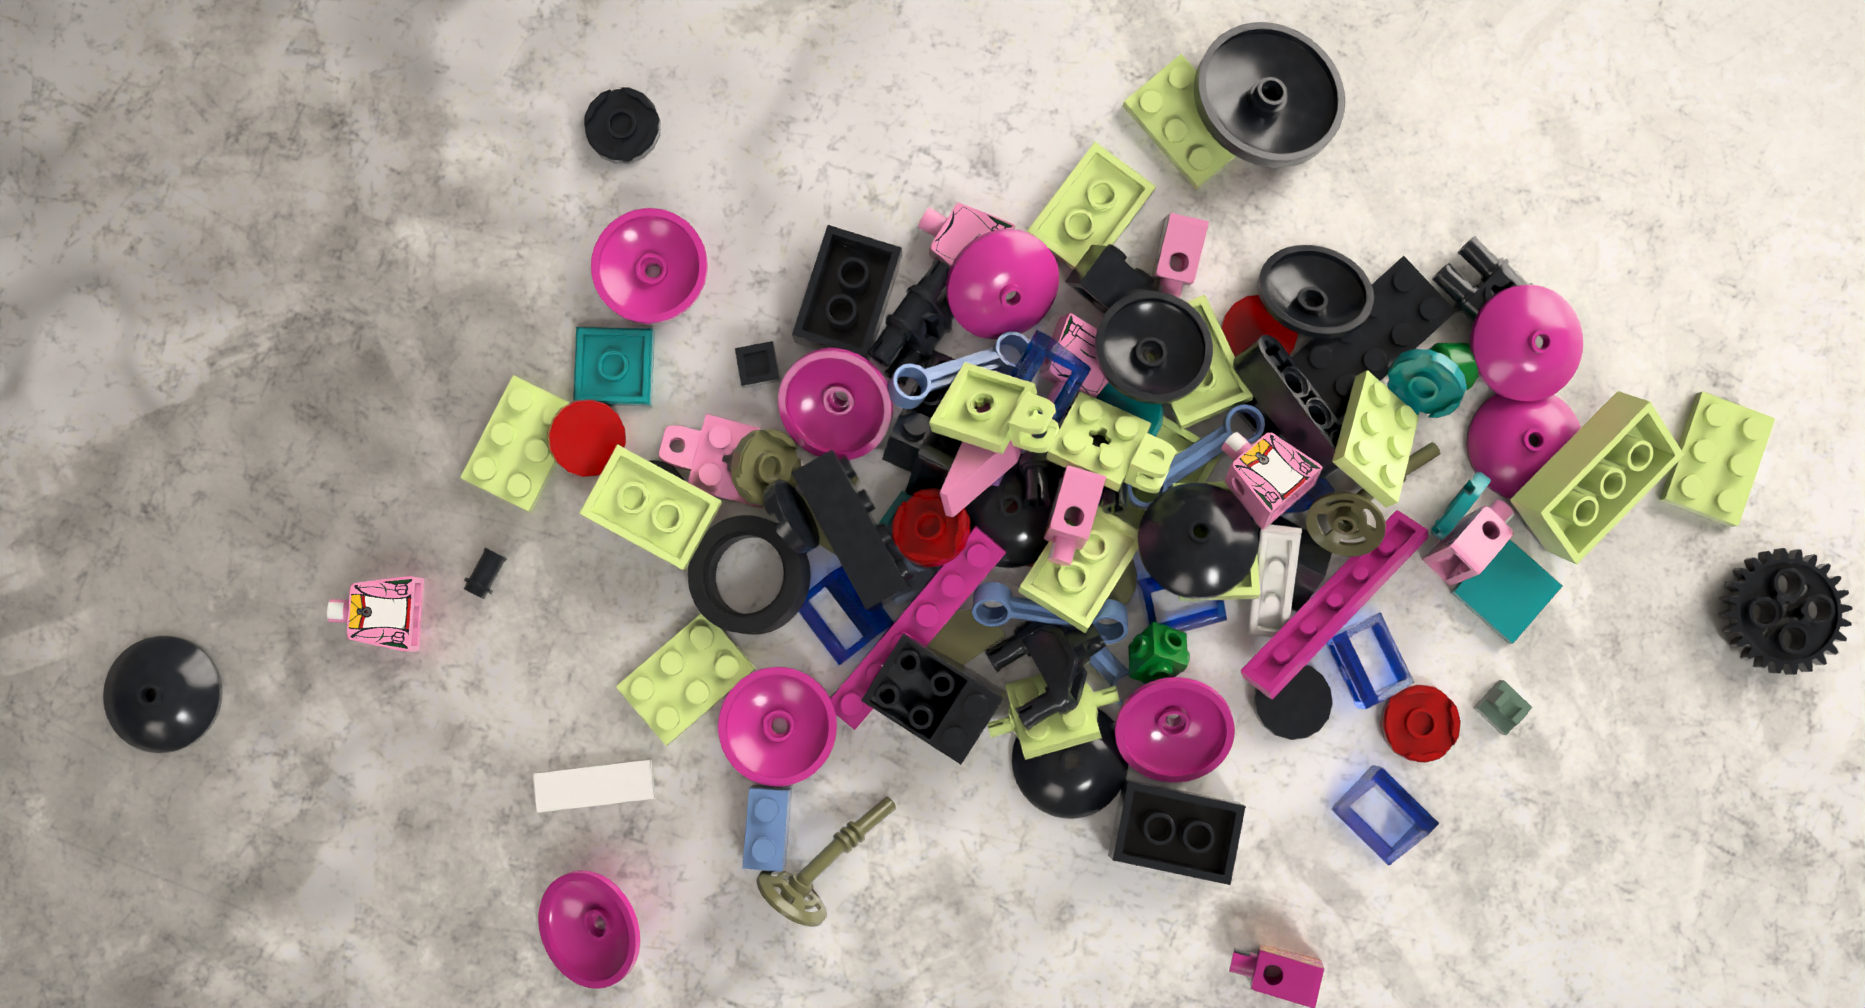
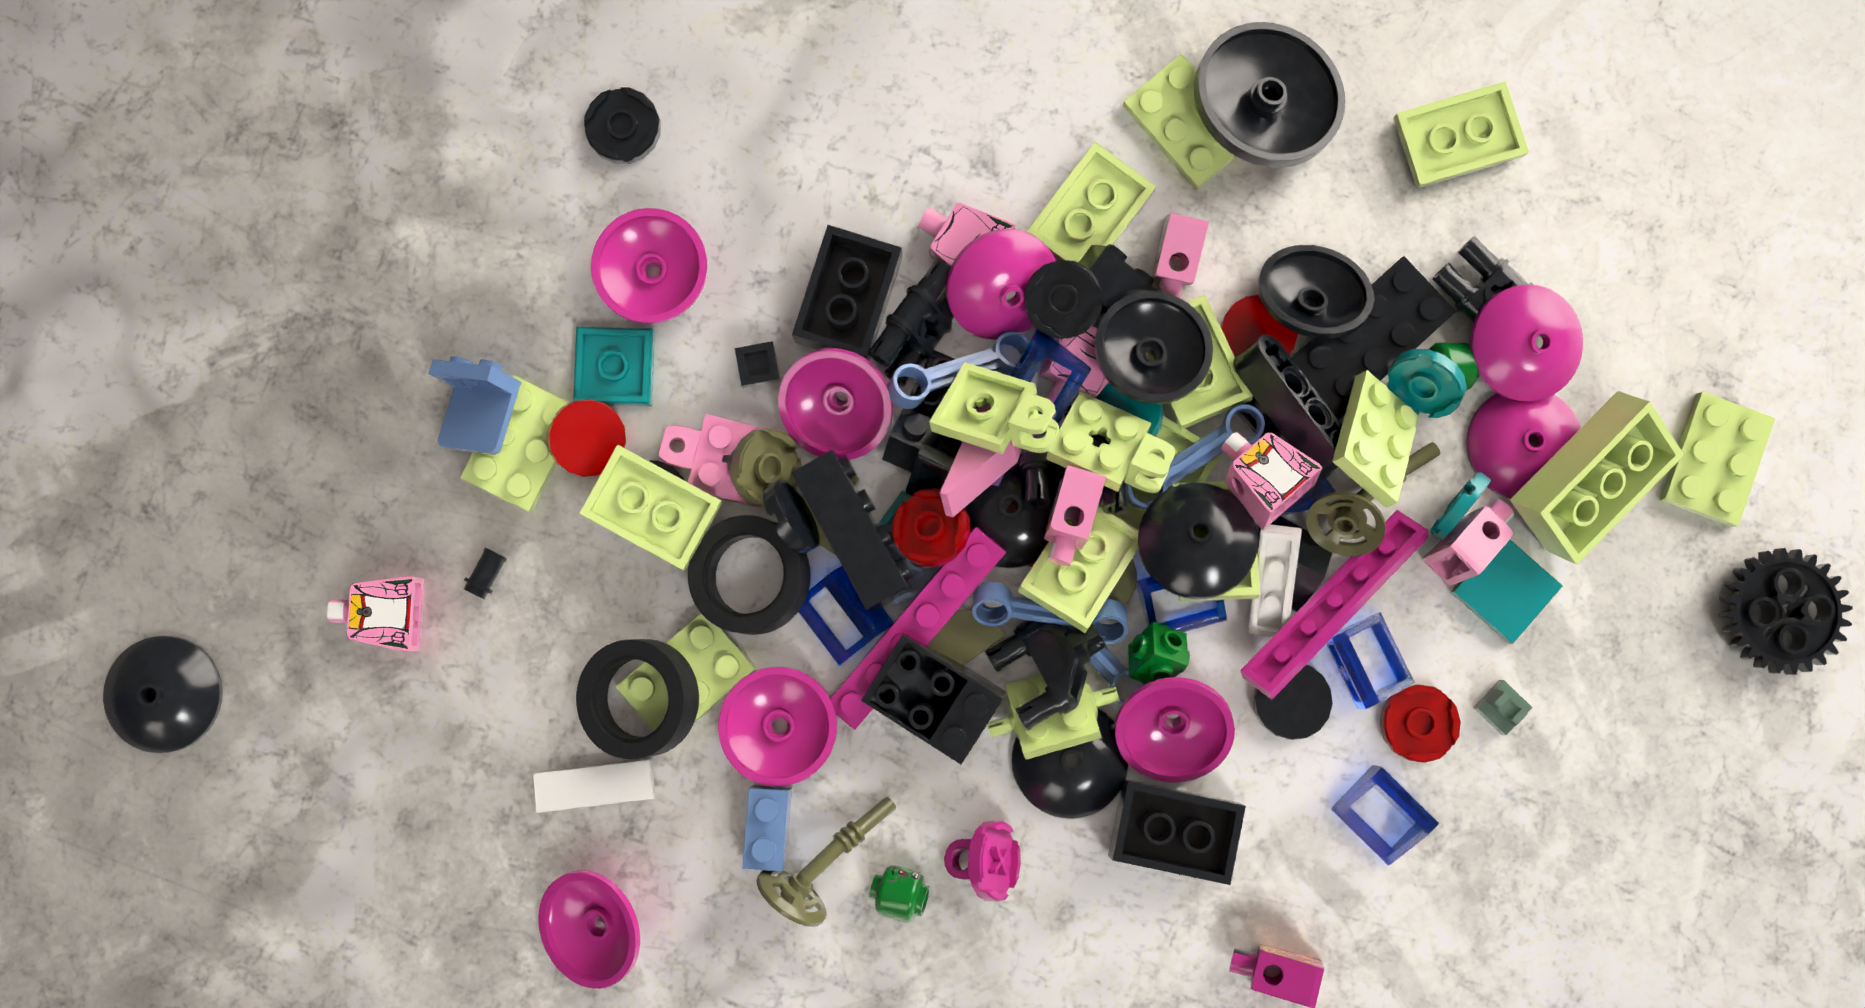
none -> medium blue bracket [428,356,521,455]
none -> black tyre [576,639,699,759]
none -> green head [869,865,930,923]
none -> dark pink tile [944,821,1021,902]
none -> black tile [1025,260,1103,339]
none -> yellowish green plate [1393,81,1529,189]

